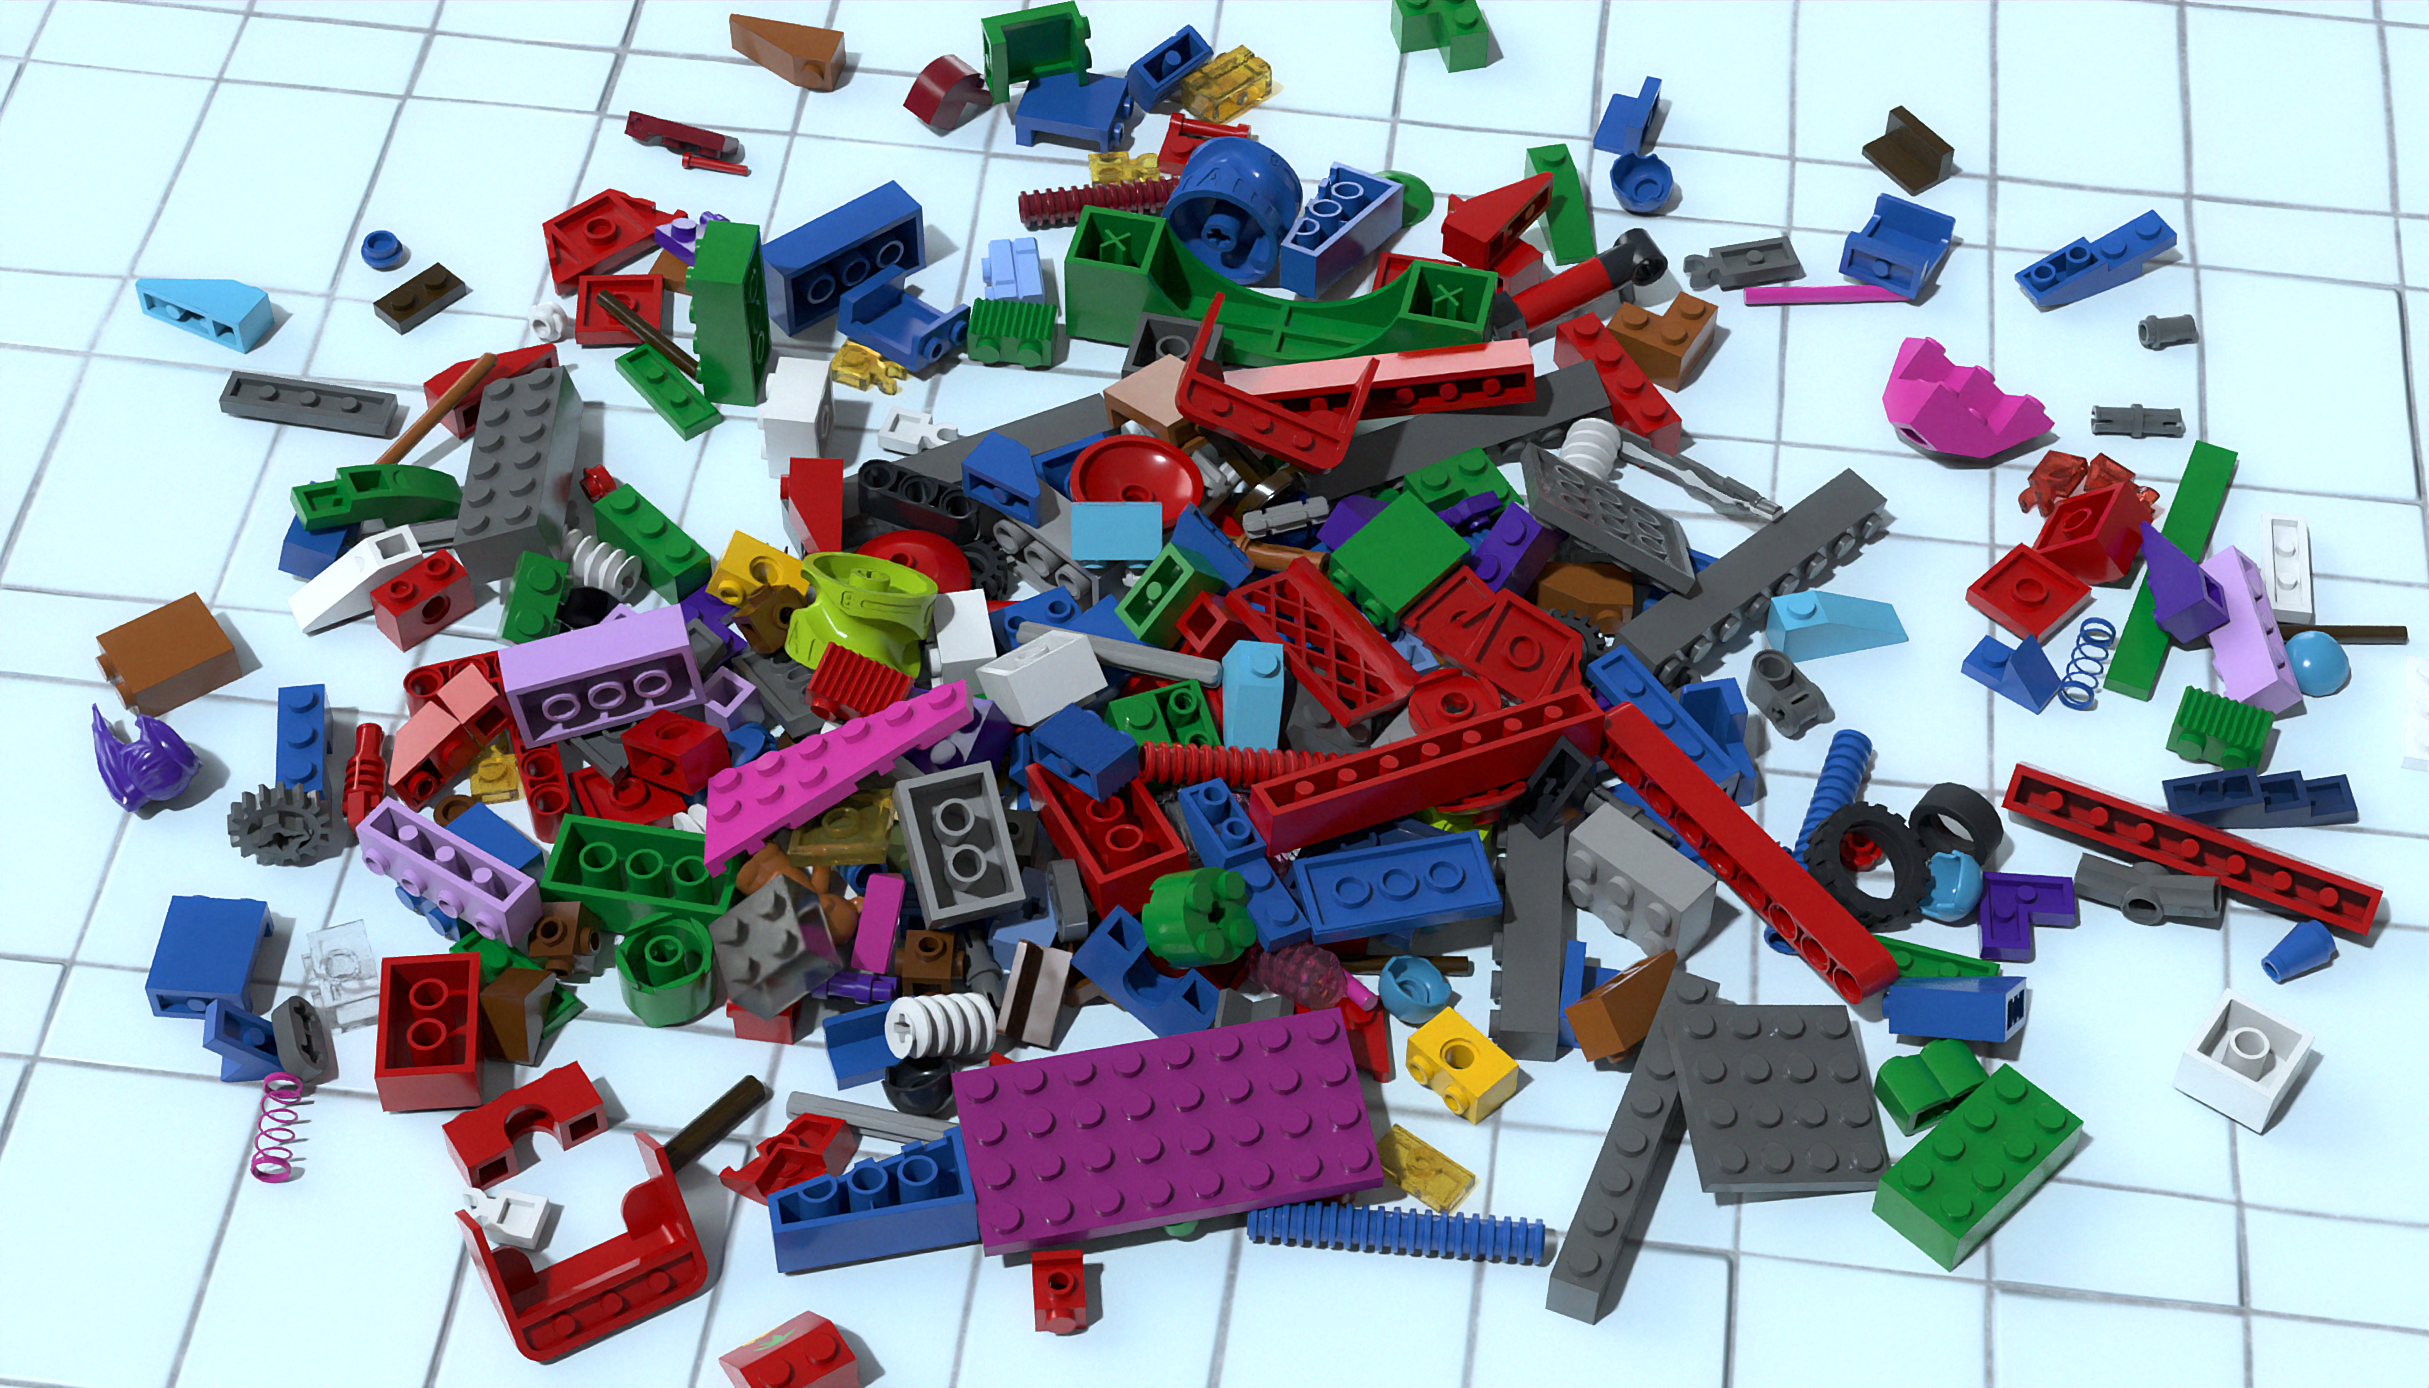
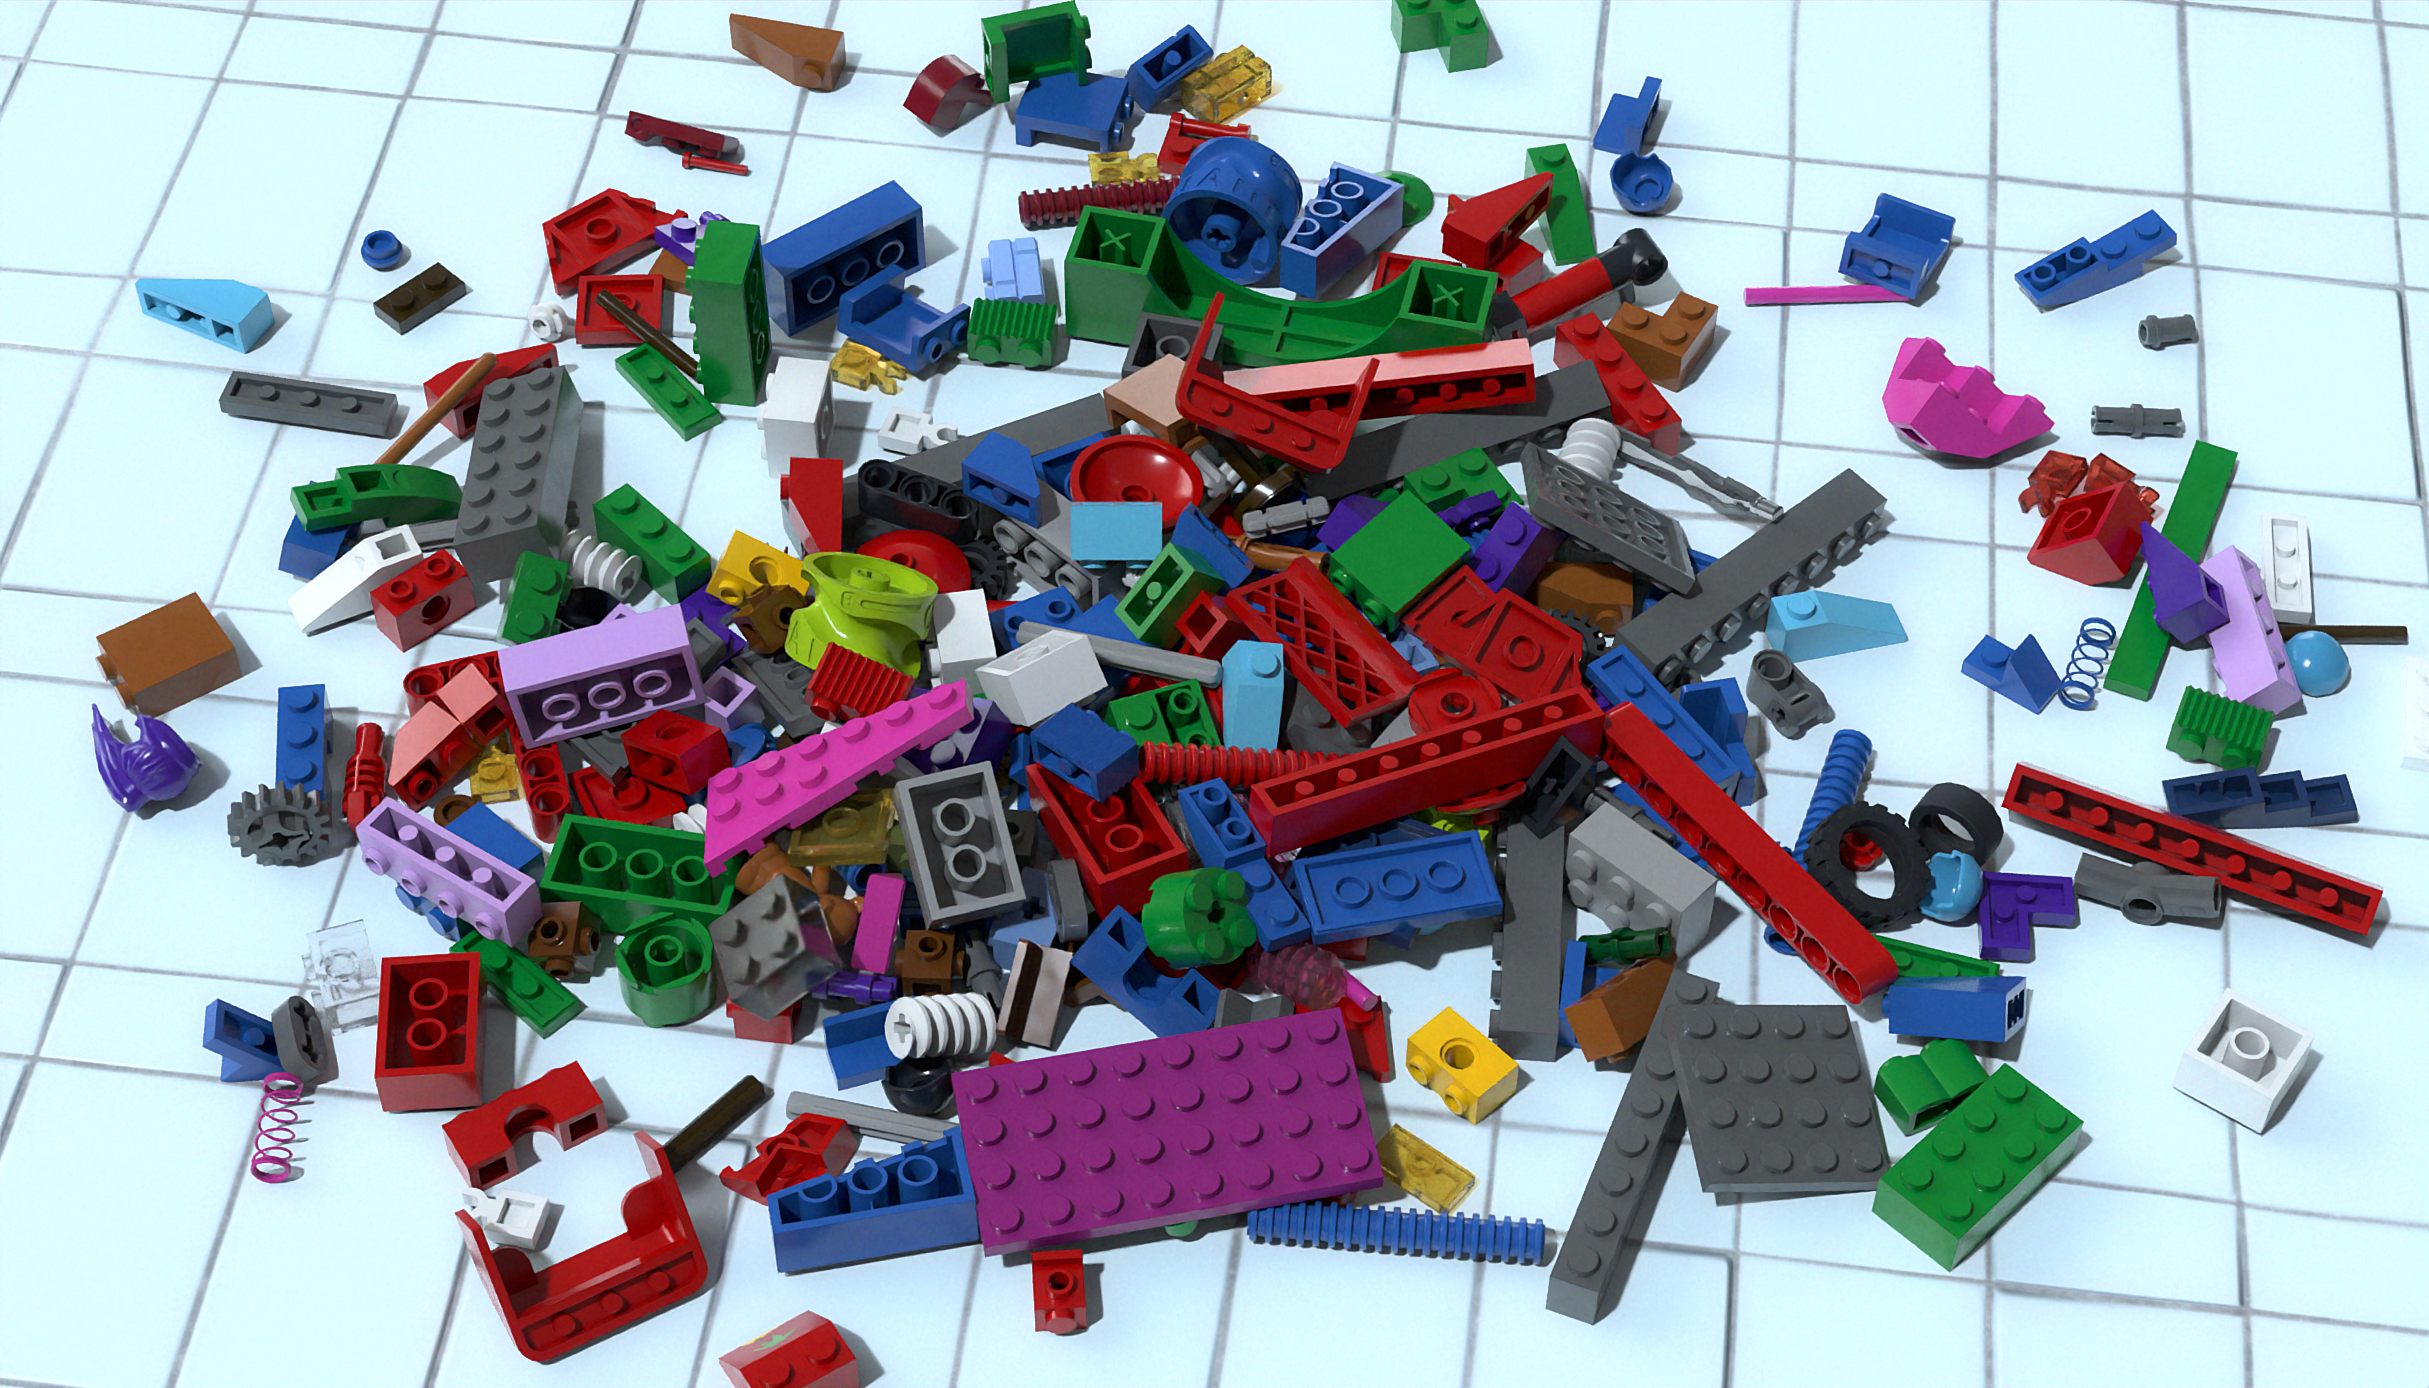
blue panel [145,895,274,1020] -> none
reddish brown slope [479,967,557,1065] -> none
red plate [579,464,617,503] -> none
dark brown bar [1327,954,1468,975] -> none
dark azure hair [1378,954,1452,1024] -> none
dark grey plate [1683,236,1801,288] -> none
dark brown panel [1861,105,1955,197] -> none
red plate [1965,542,2092,644] -> none
blue cone [2261,920,2336,983] -> none
none -> dark green pin [1578,927,1673,966]

